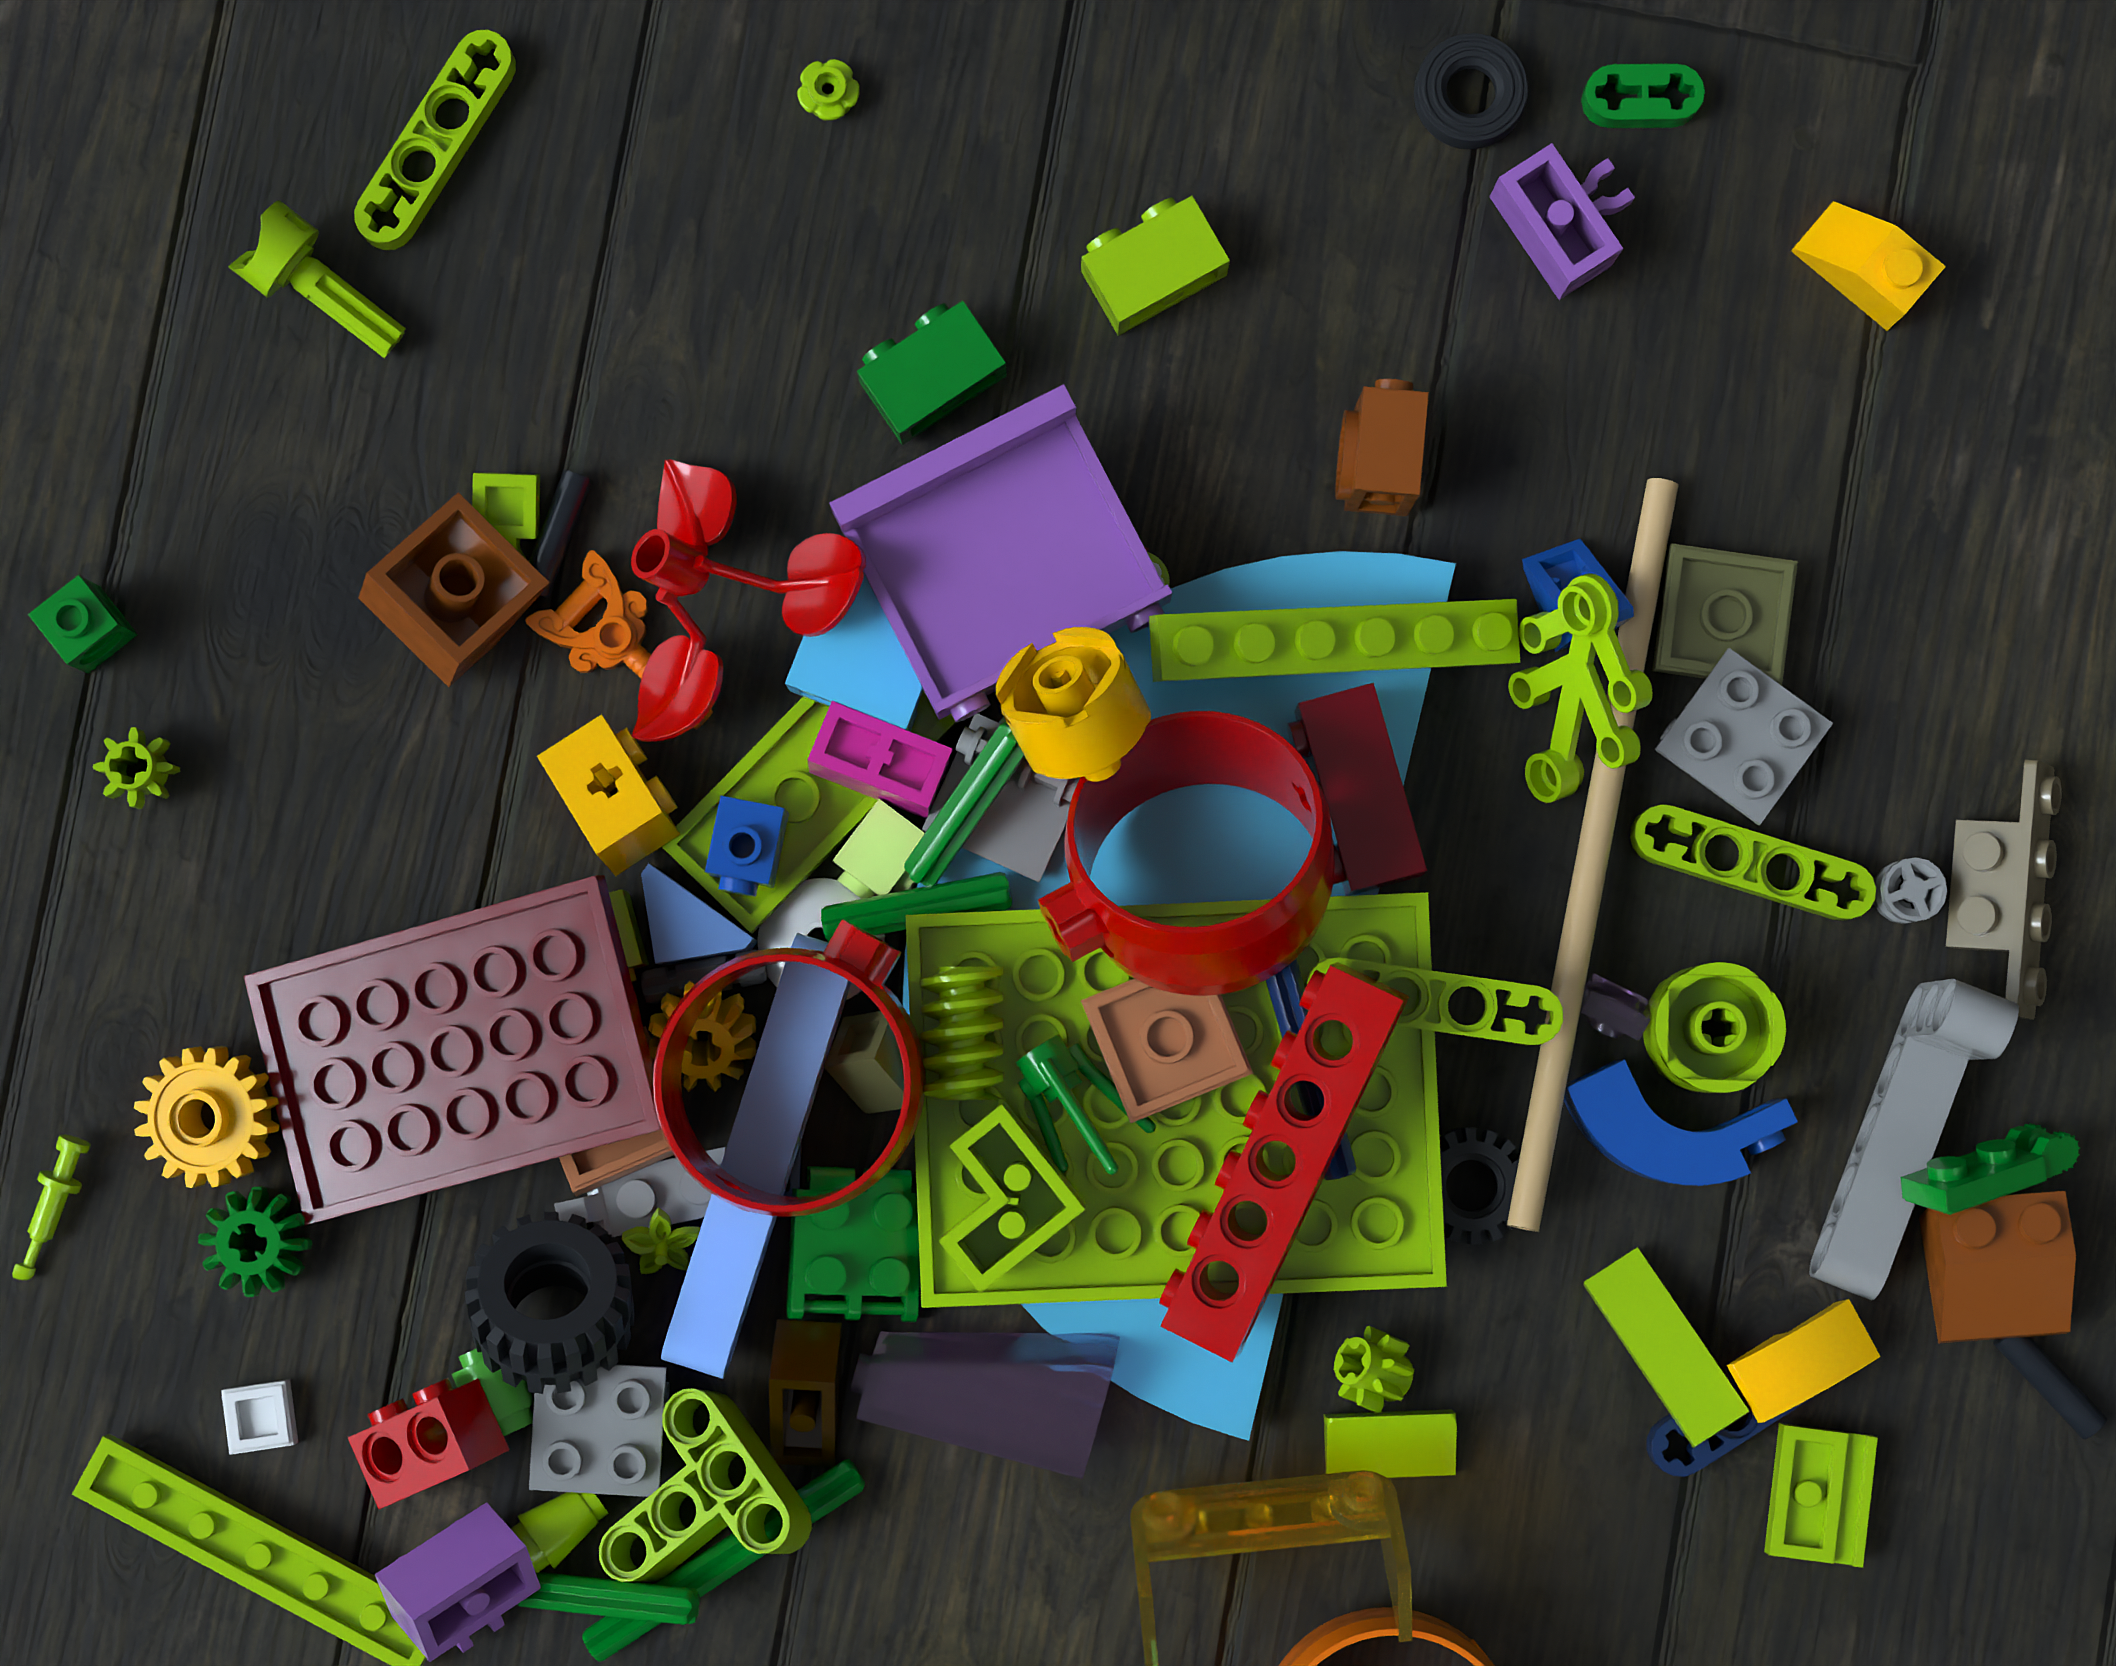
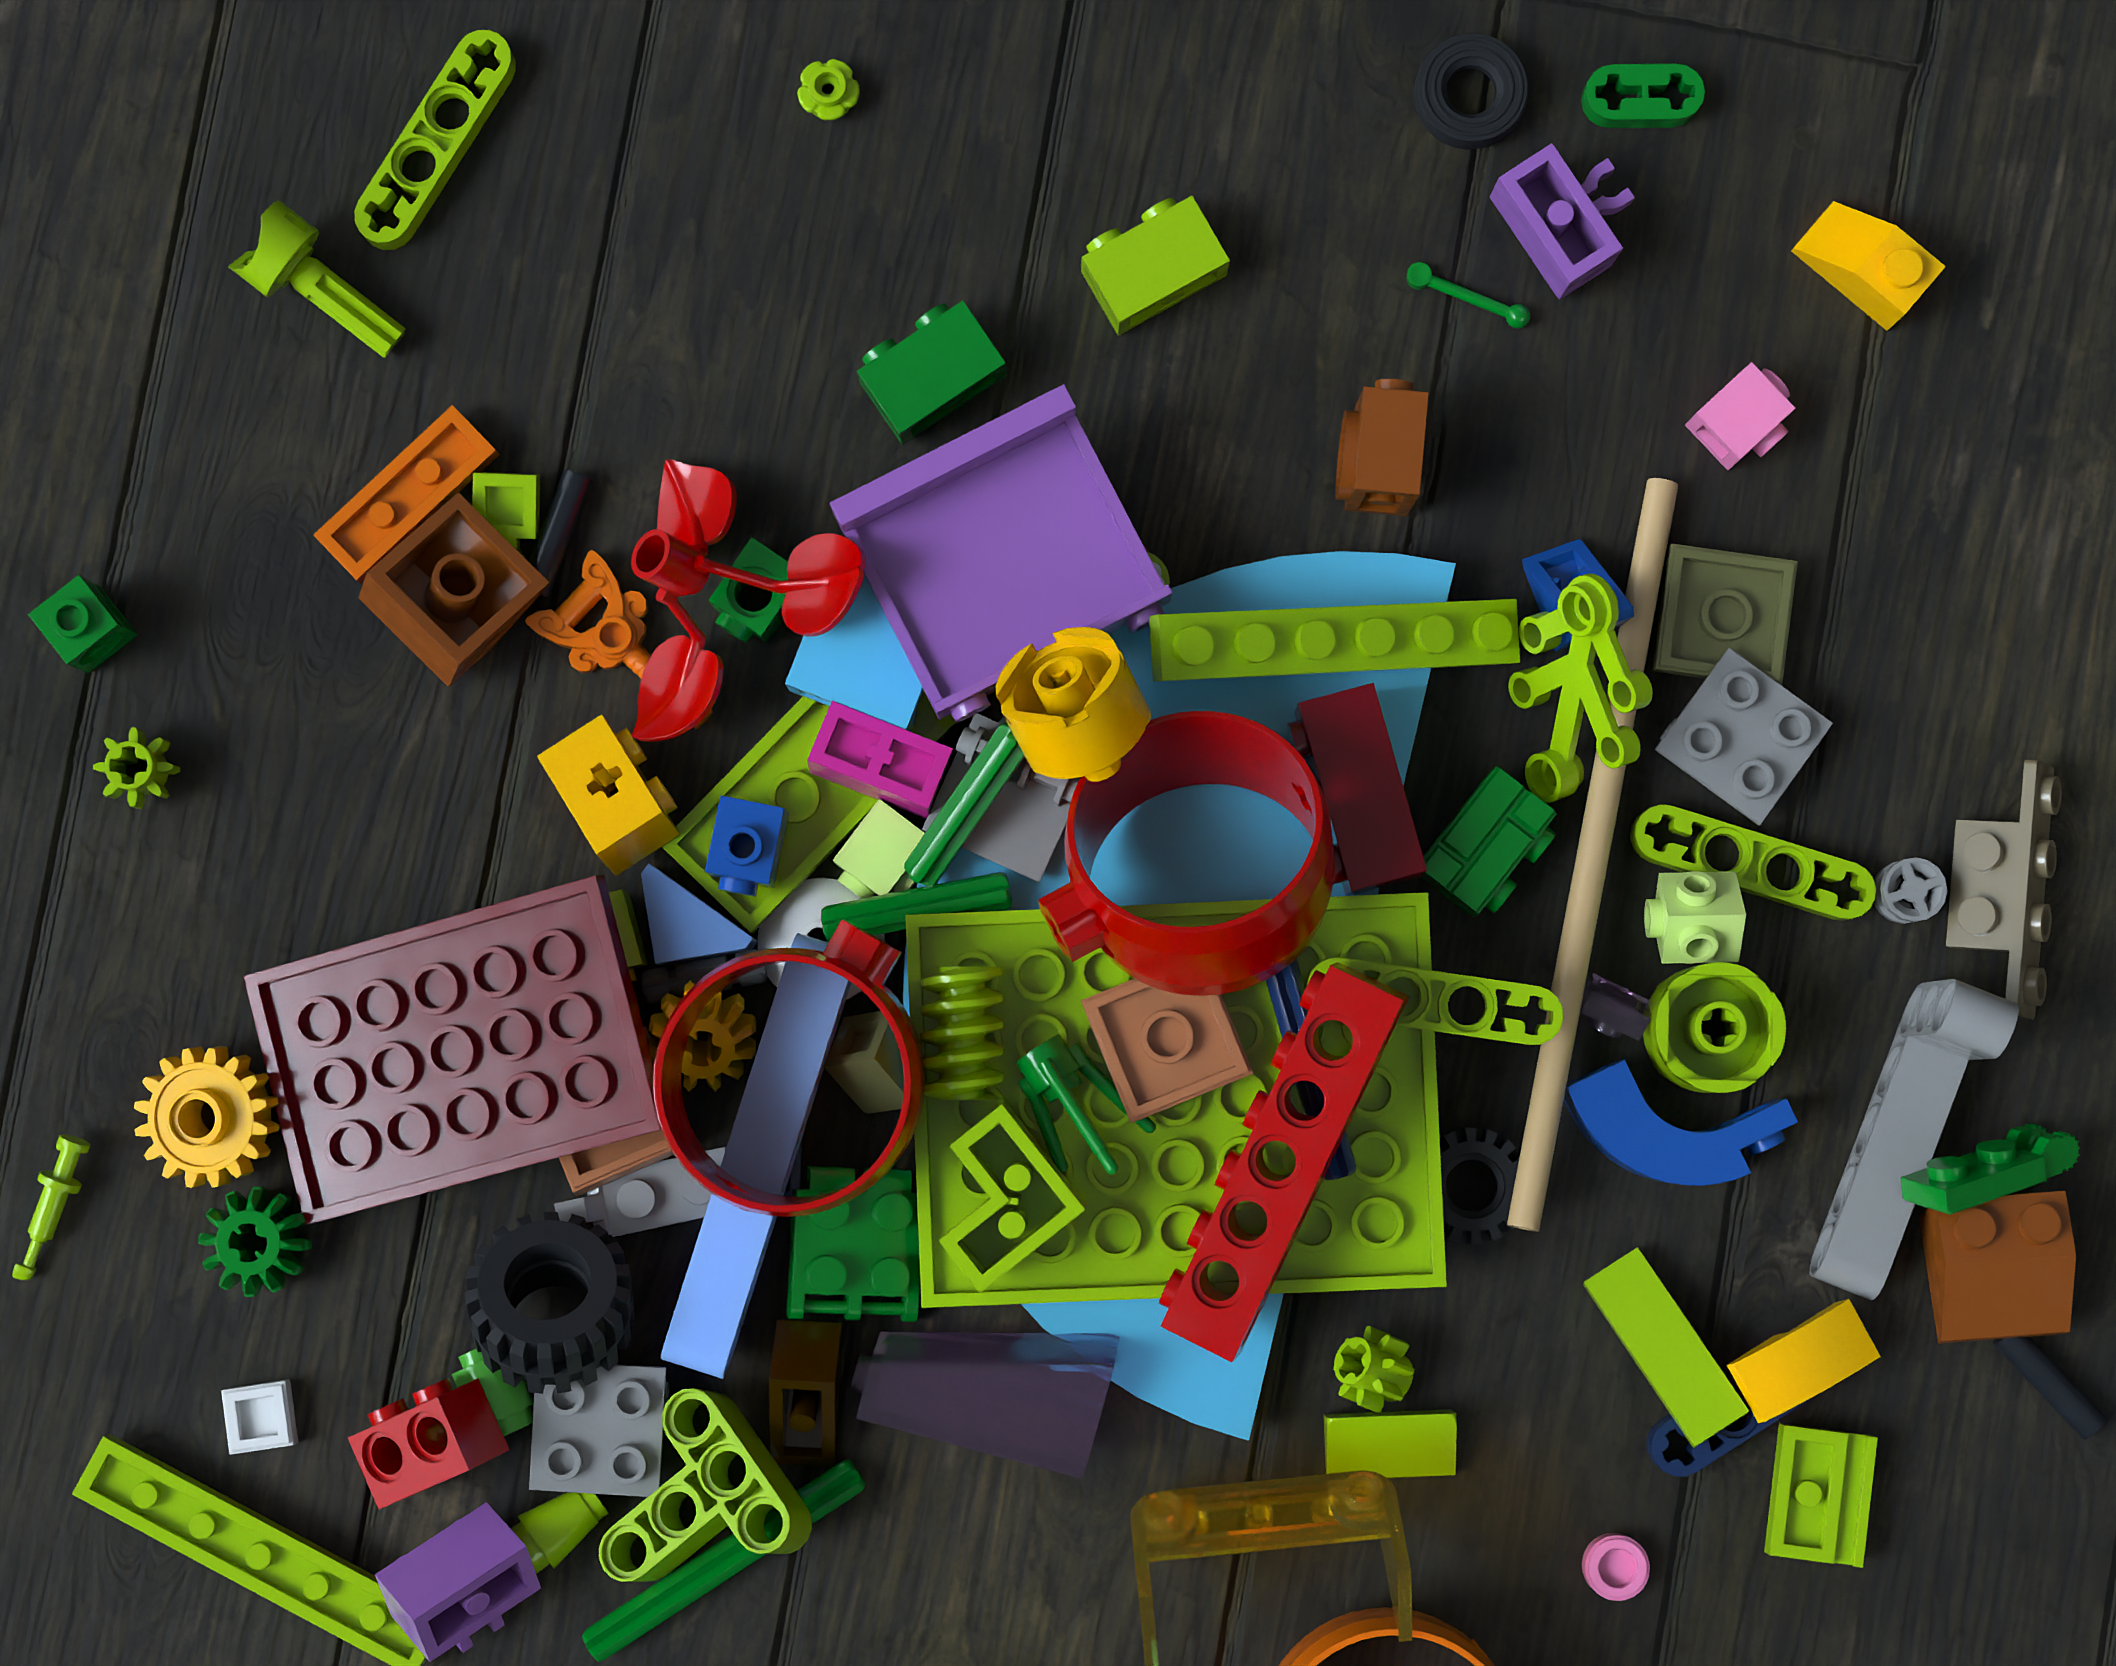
green axle [517,1572,700,1625] -> none
lime plant [622,1207,700,1274] -> none
none -> orange plate [313,405,500,584]
none -> green brick [708,537,788,644]
none -> green hinge [1406,262,1530,329]
none -> green brick [1420,766,1557,917]
none -> bright pink tile [1582,1533,1650,1601]
none -> yellowish green brick [1644,871,1746,964]
none -> bright pink brick [1685,362,1795,470]

